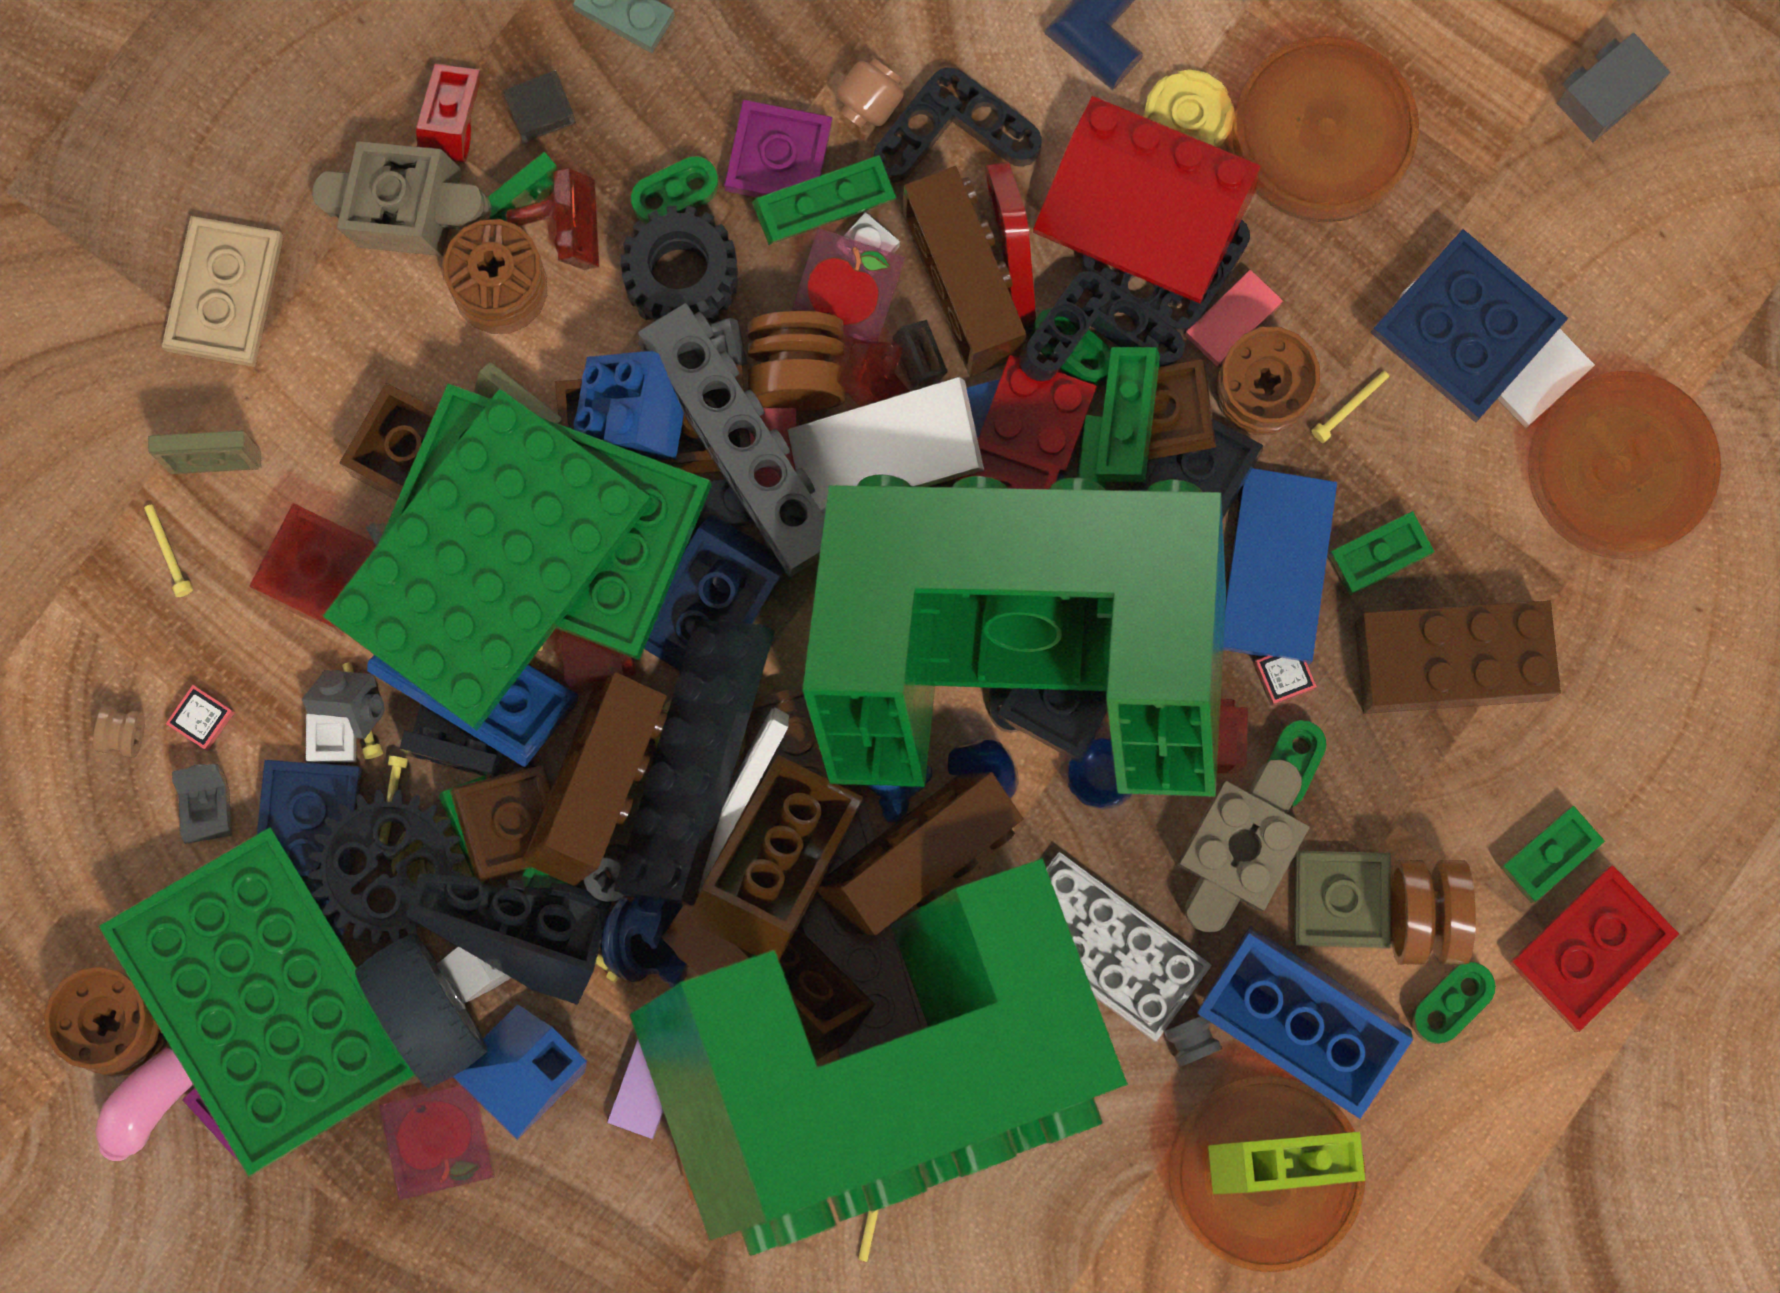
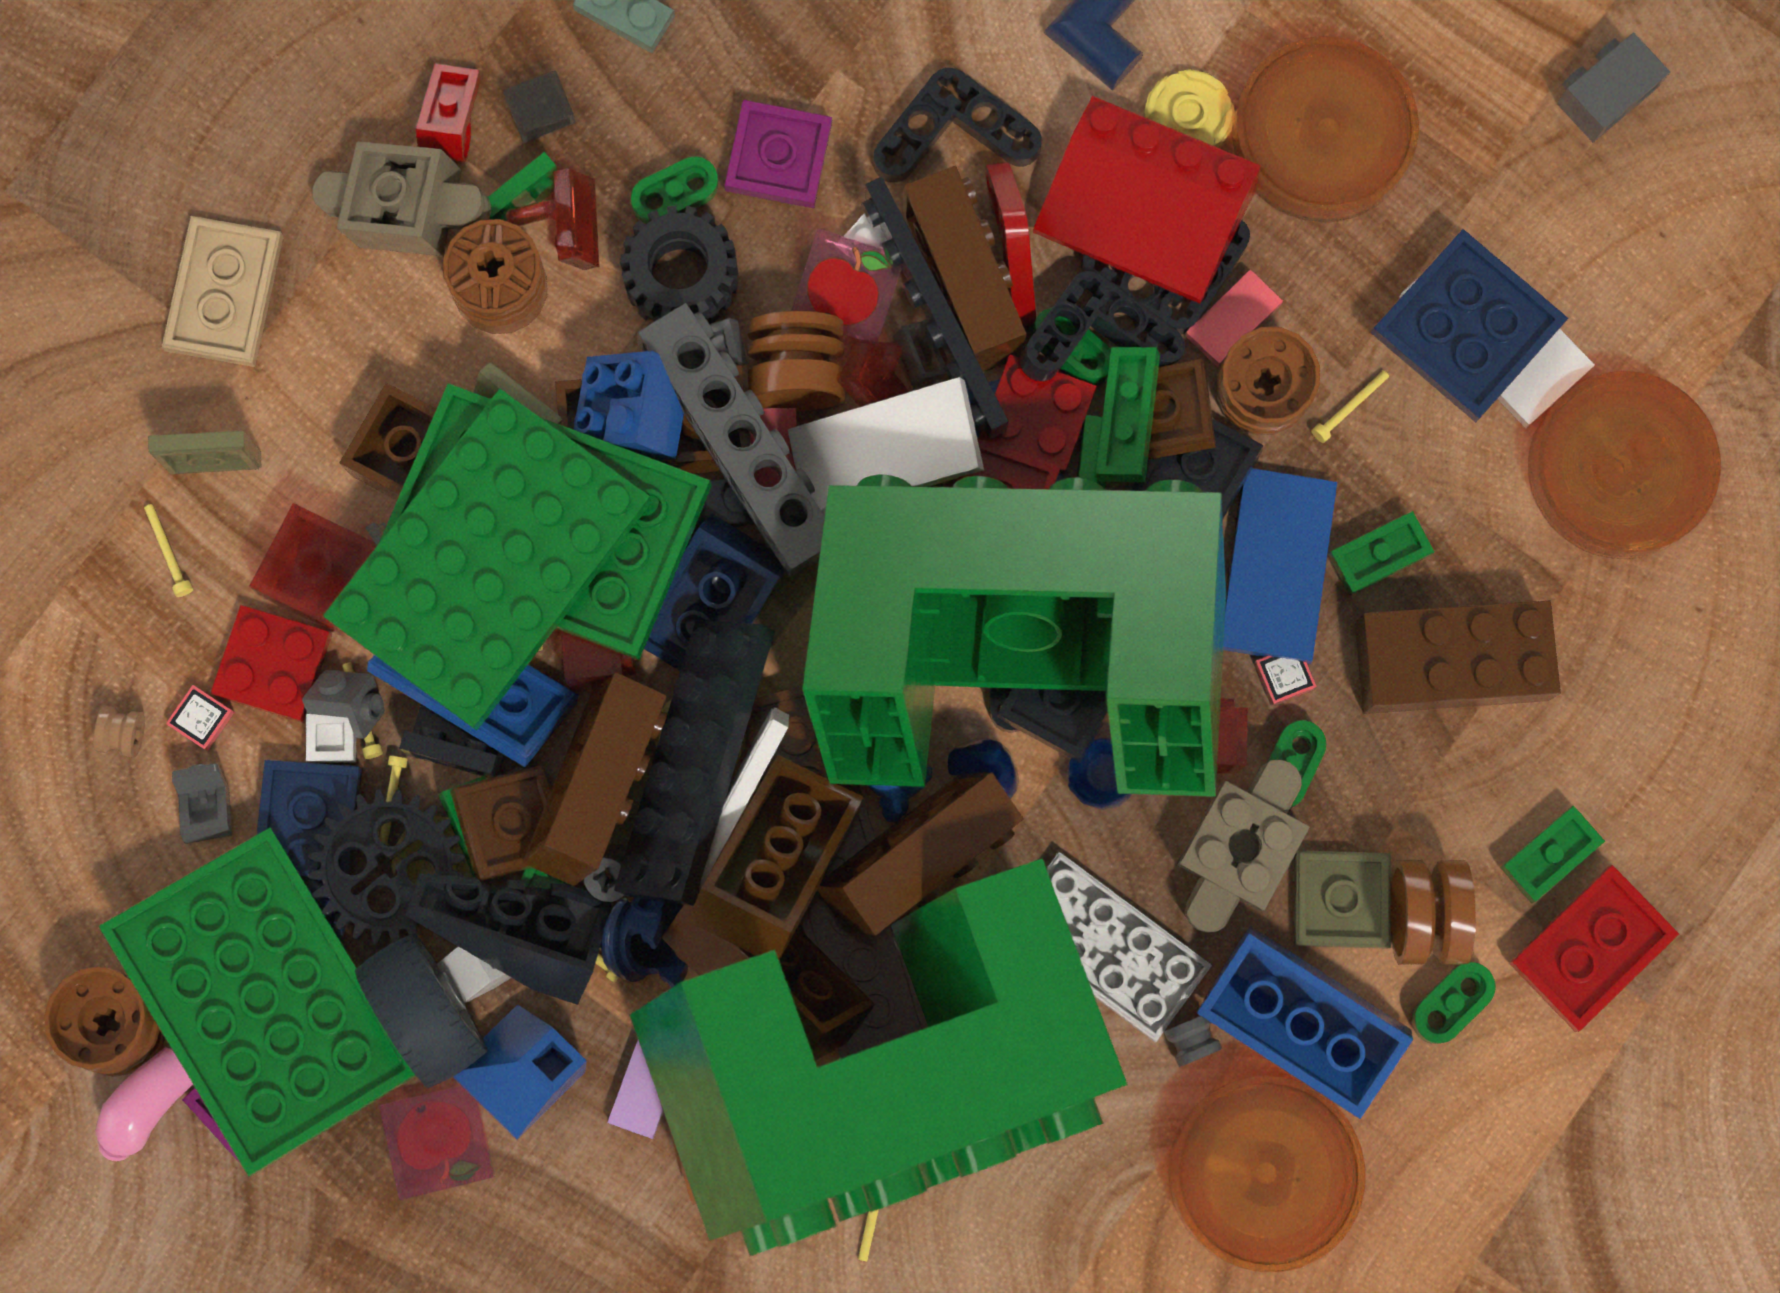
green plate [752,155,896,245] -> none
nougat head [837,58,904,128] -> none
lime slope [1208,1132,1366,1195] -> none
none -> red plate [210,605,332,723]
none -> black plate [861,176,1009,440]

